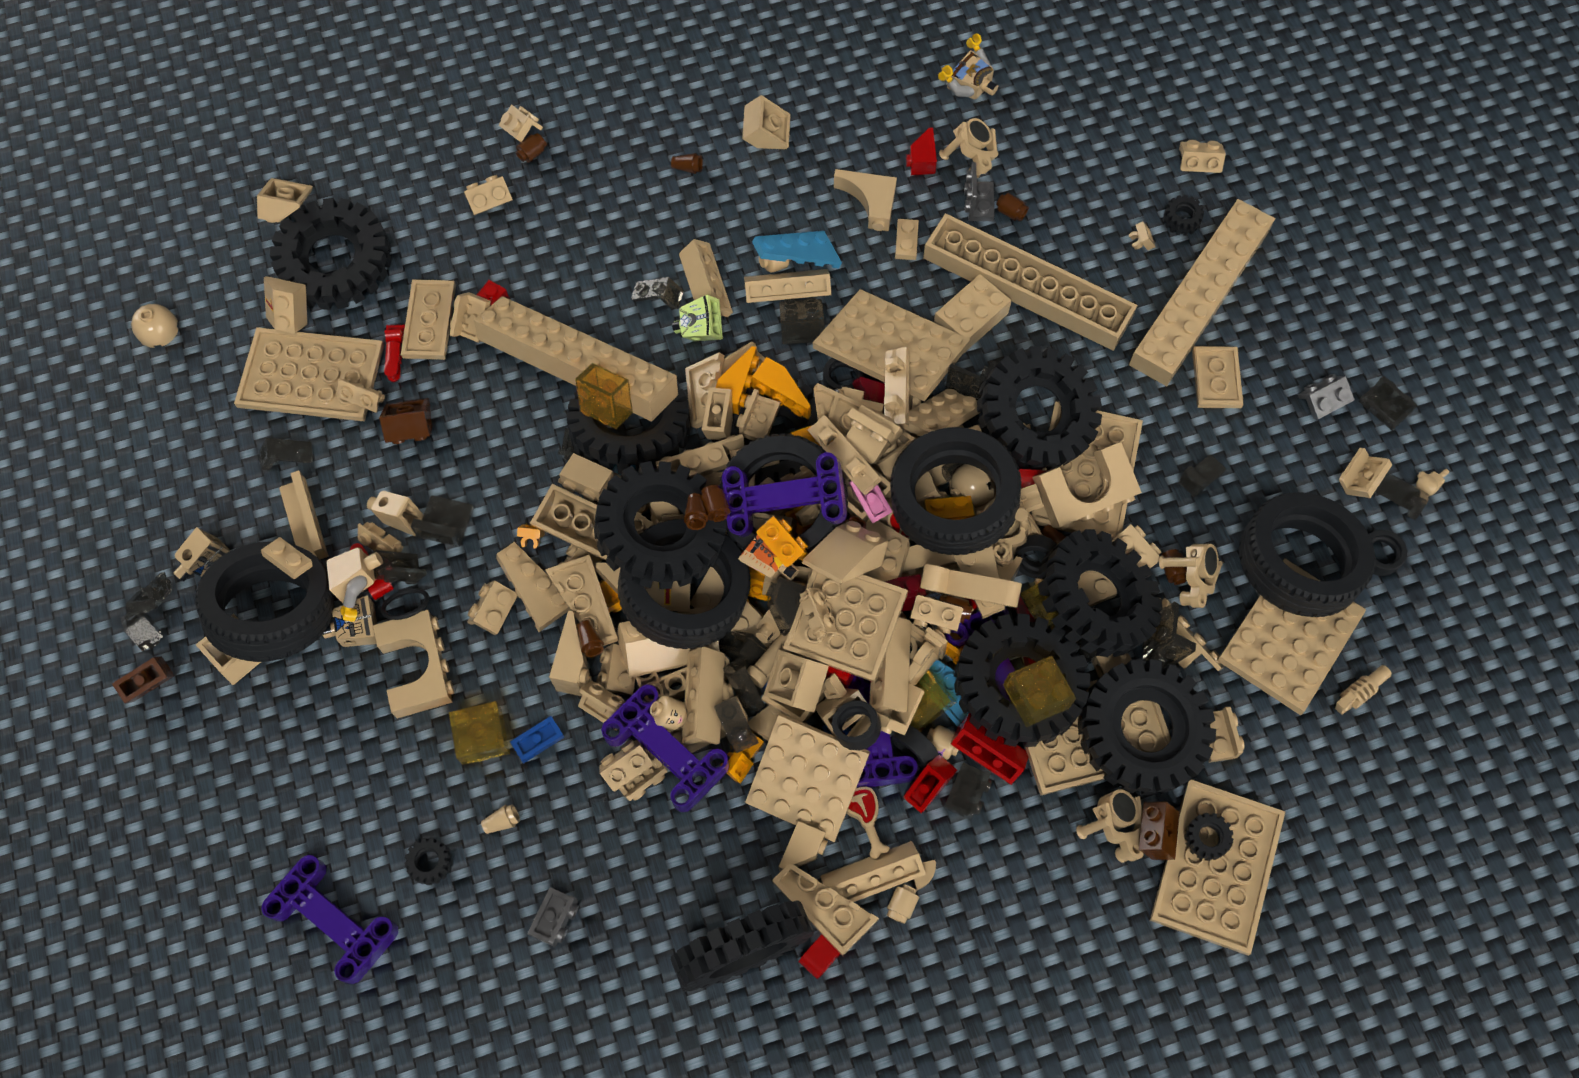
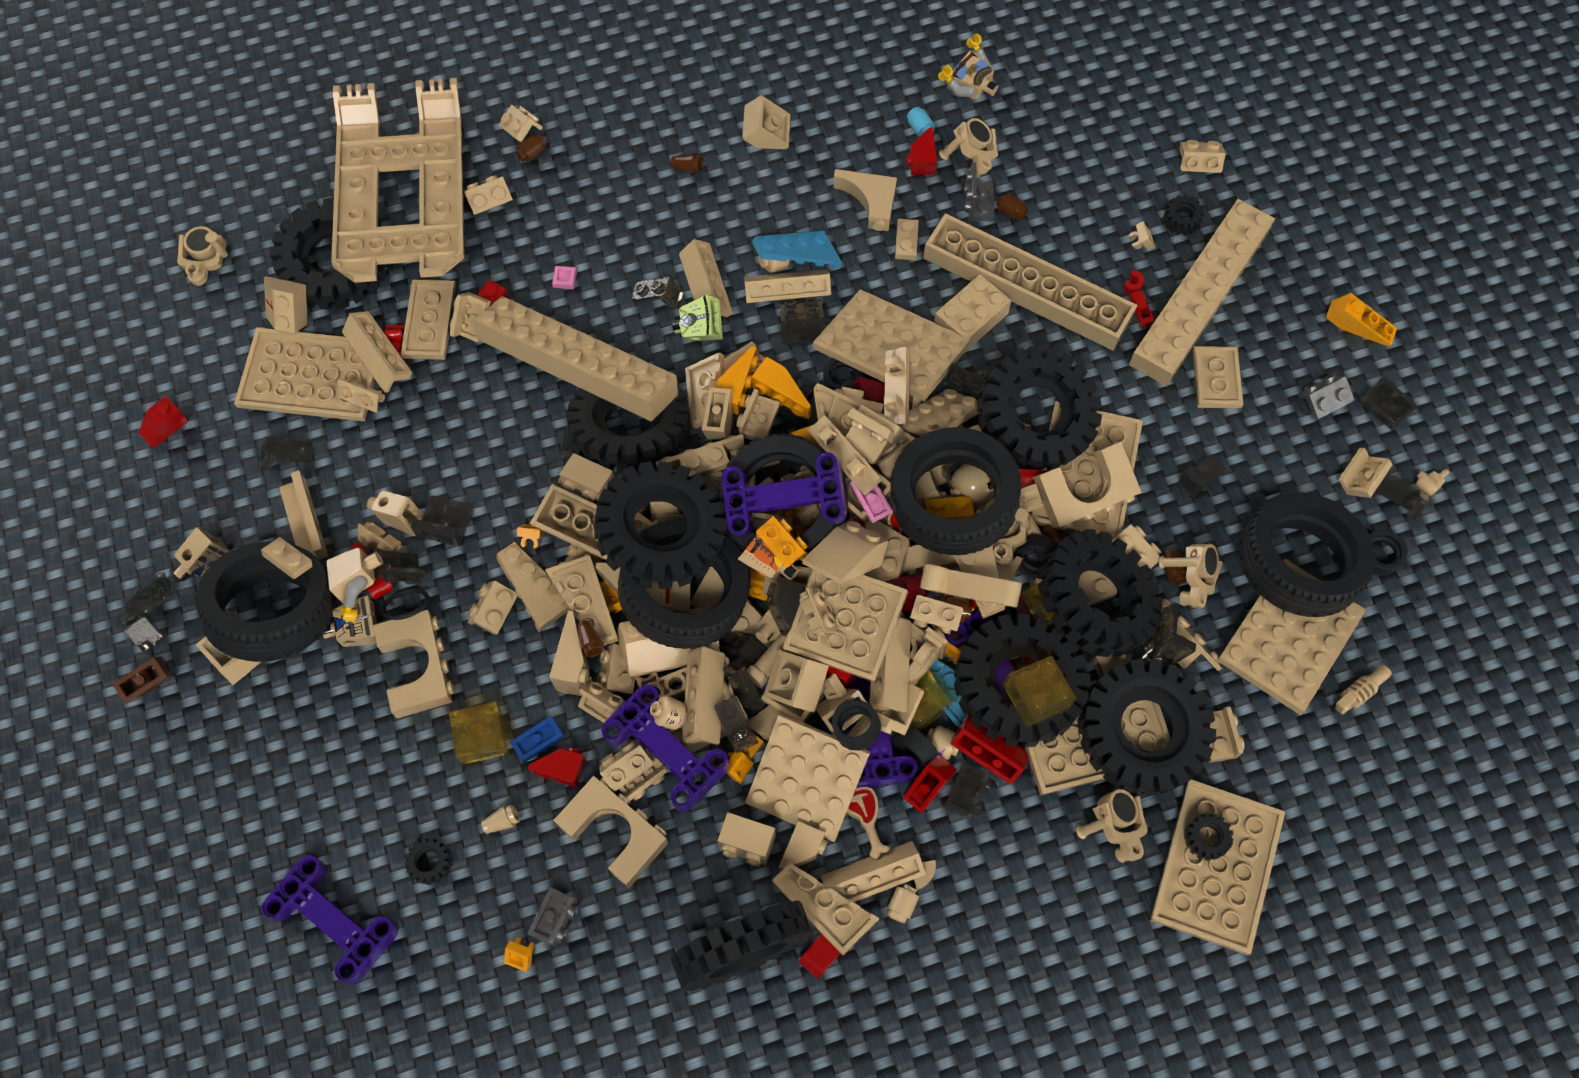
tan cylinder [131,304,178,348] -> none
tan slope [257,178,313,223] -> none
reddish brown slope [379,398,432,444] -> none
clear yellow brick [575,363,633,429] -> none
reddish brown cone [684,493,708,530] -> none
reddish brown brick [701,485,730,522] -> none
reddish brown brick [1139,802,1180,860] -> none
none -> red slope [139,396,189,449]
none -> tan piece [177,226,228,286]
none -> tan bracket [331,78,464,283]
none -> tan panel [342,311,412,393]
none -> light orange tile [504,937,534,972]
none -> red slope [528,748,587,788]
none -> bright pink tile [552,266,577,289]
none -> tan arch [553,776,668,888]
none -> tan brick [718,812,776,867]
none -> medium azure brick [907,107,935,137]
none -> red piece [1122,271,1155,329]
none -> light orange slope [1326,293,1397,346]

